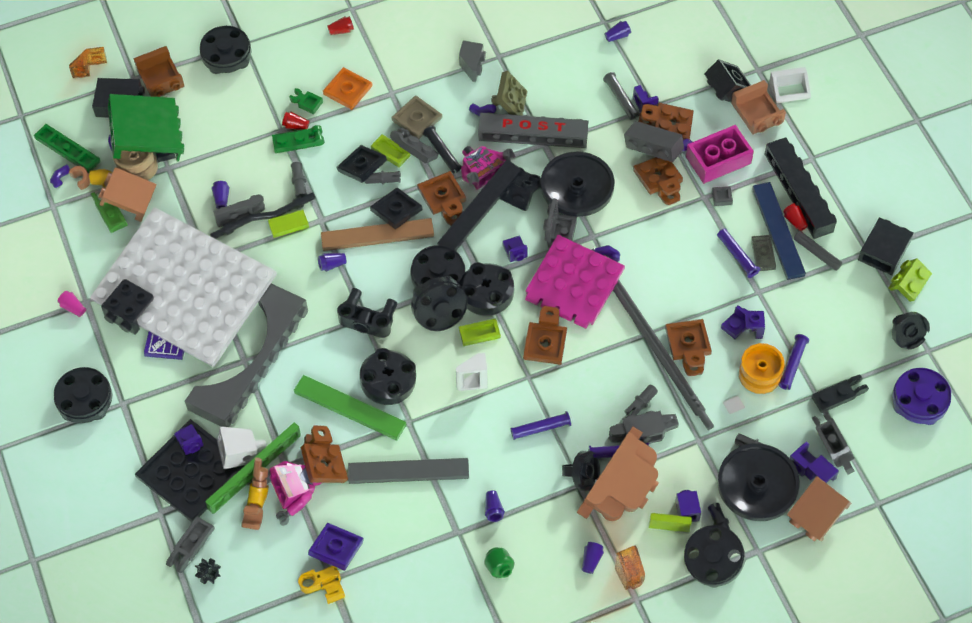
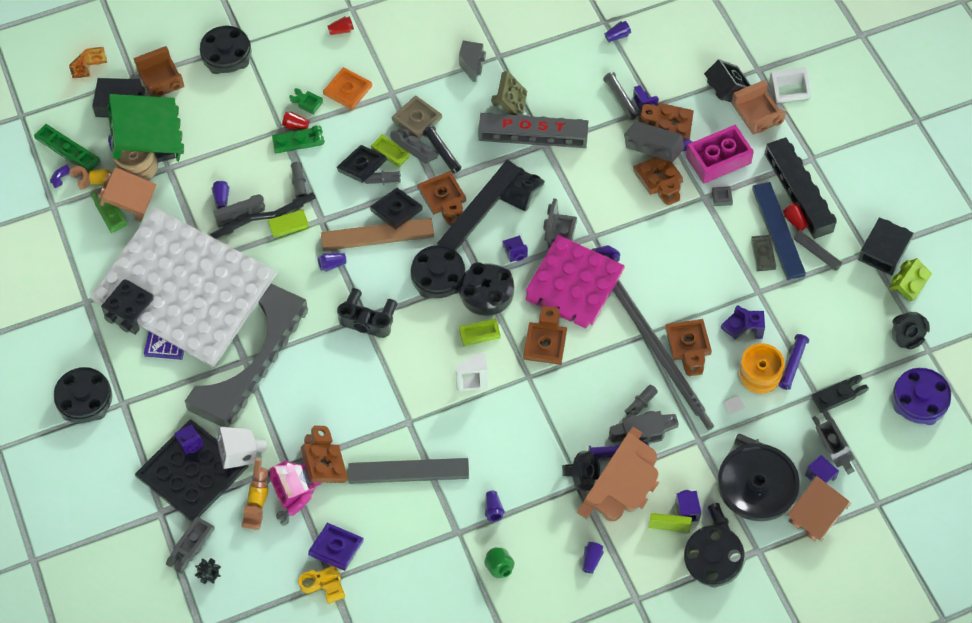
dark pink cone [57,291,86,317] -> none
bright green tile [205,422,301,514] -> none
bright green tile [294,375,407,441] -> none
black piece [359,348,416,405] -> none
black piece [411,276,468,331] -> none
torso [461,146,516,190] -> none
dark purple arm [469,103,497,117] -> none
dark purple pin [510,411,571,440] -> none
black dish [541,151,615,217] -> none
clear orange slope [615,545,645,590] -> none
dark purple pin [717,228,760,278] -> none
dark purple panel [790,441,817,477] -> none

